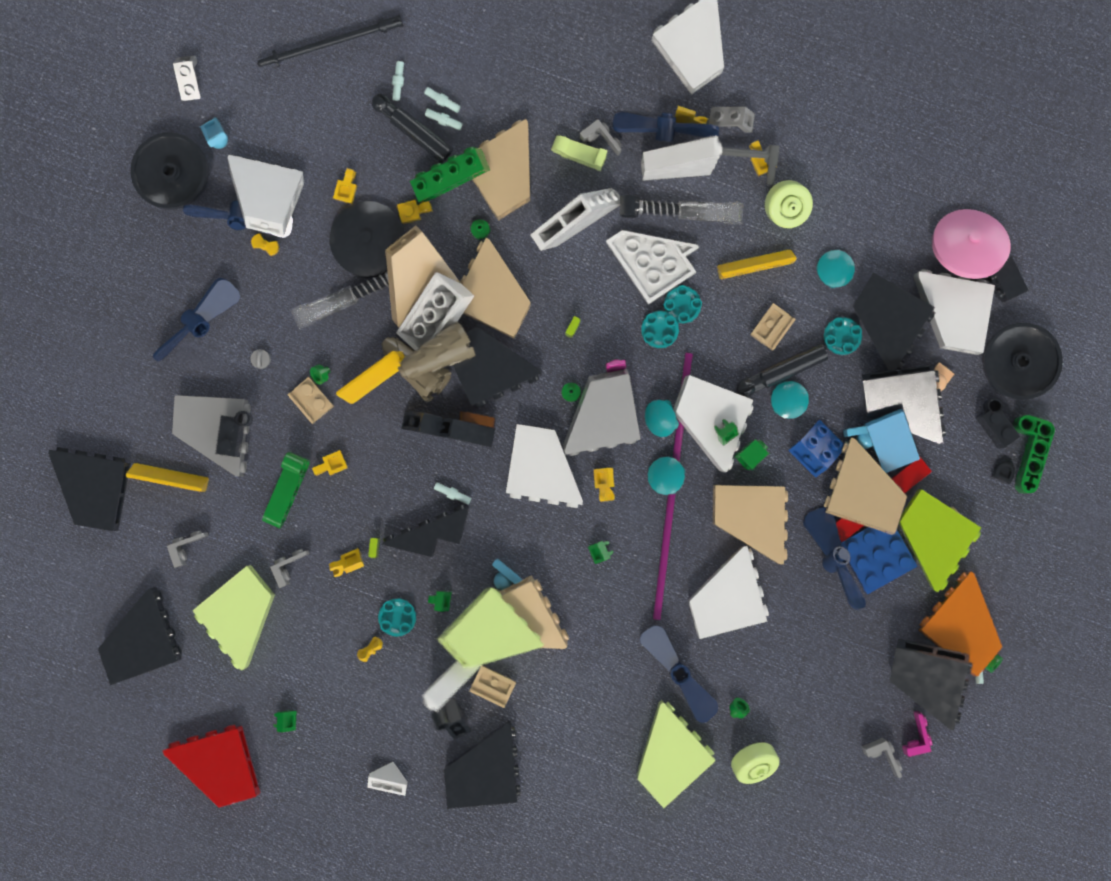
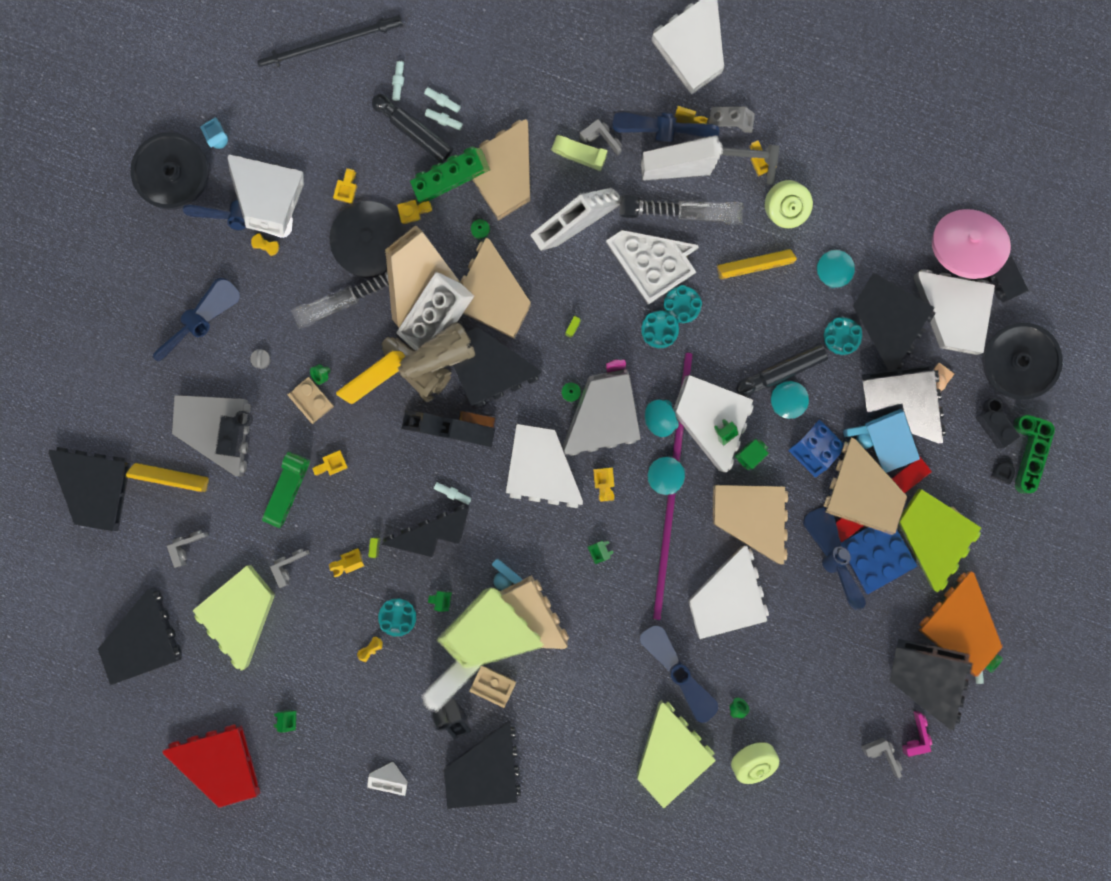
bracket [173,55,201,101] -> none
tan plate [750,303,796,351] -> none

